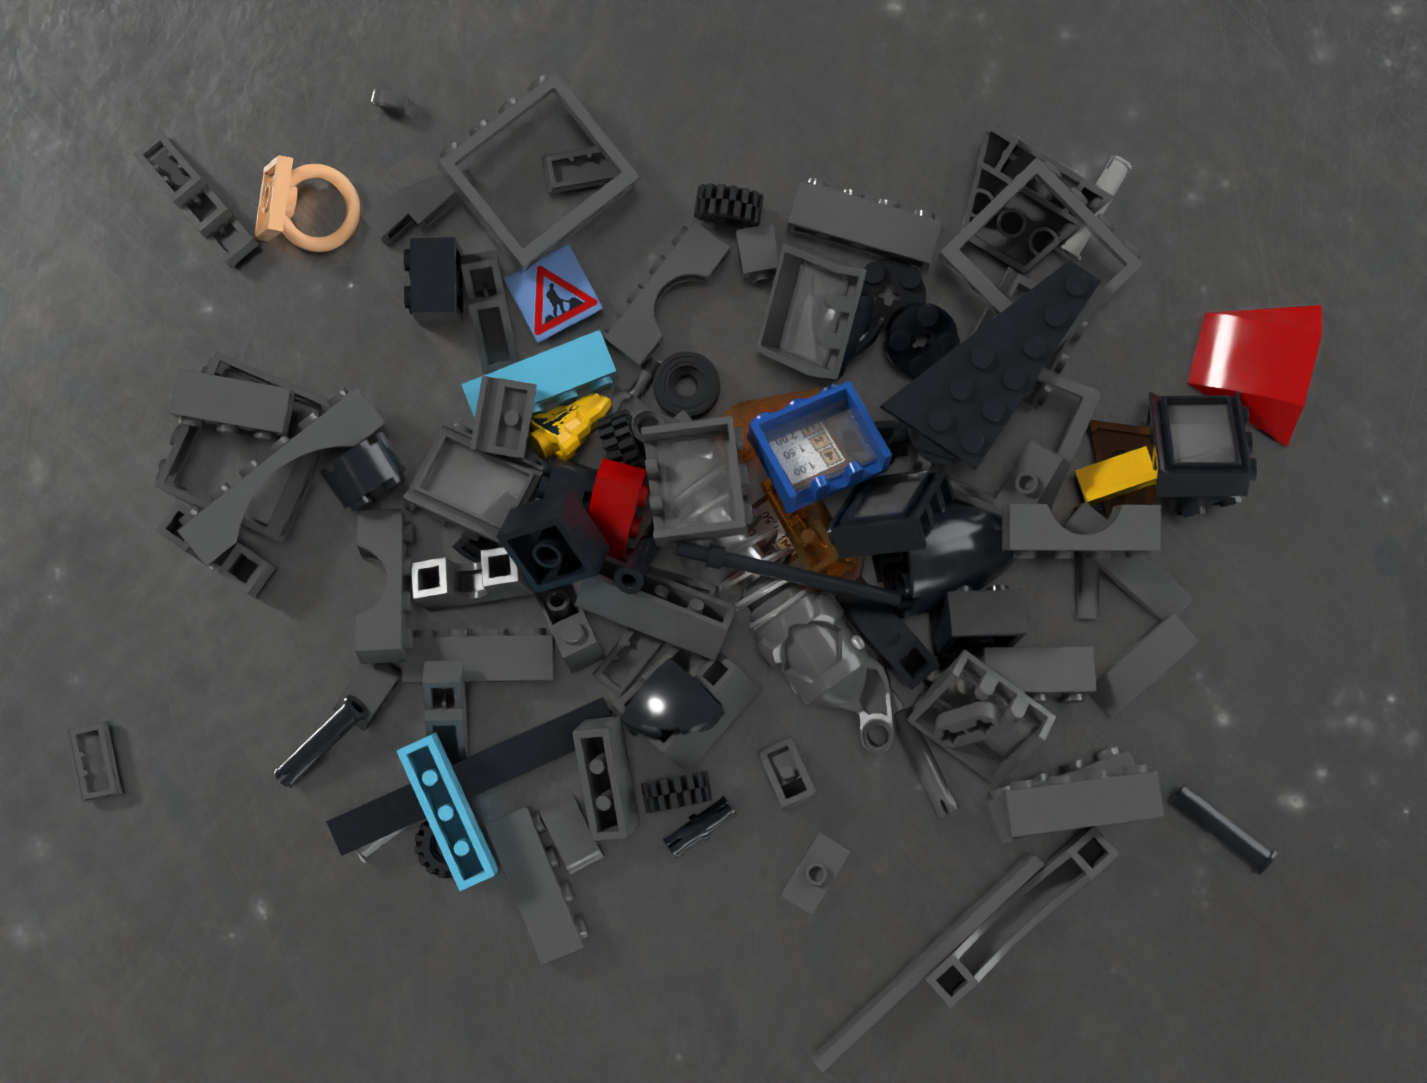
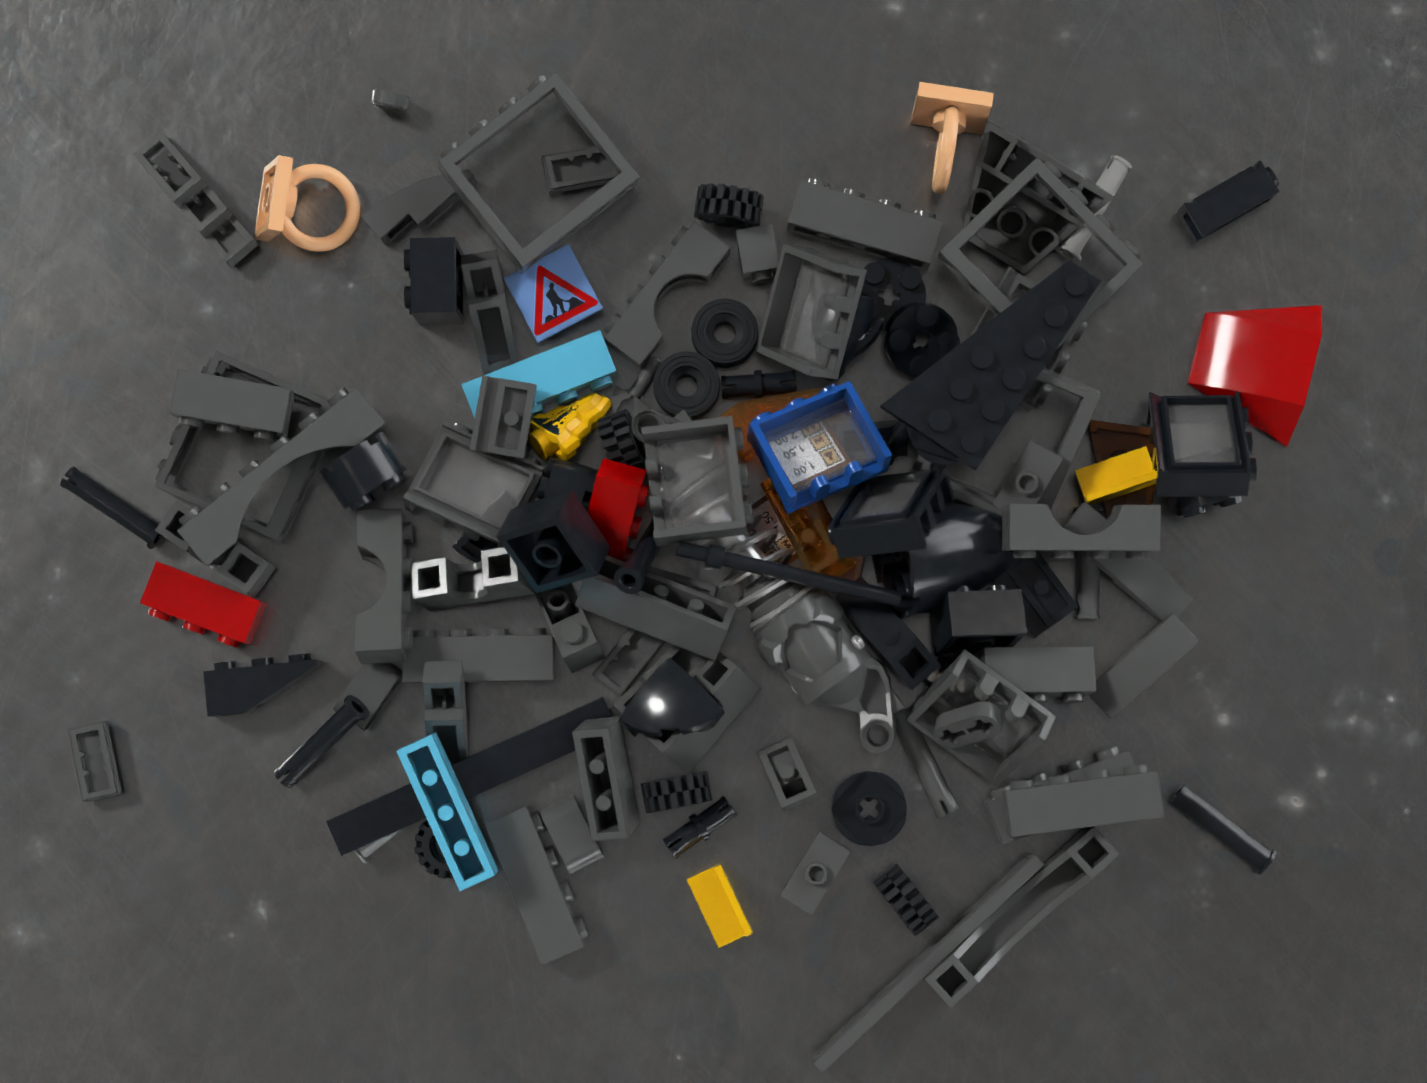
none -> black pin [60,467,163,549]
none -> red brick [140,561,267,648]
none -> black slope [203,653,322,717]
none -> yellow panel [687,863,753,948]
none -> black tyre [691,298,758,368]
none -> black pin [721,370,797,400]
none -> black plate [831,771,907,846]
none -> black tyre [873,864,939,937]
none -> light nougat tile [911,82,994,195]
none -> black plate [992,551,1079,639]
none -> black window [1178,160,1280,243]

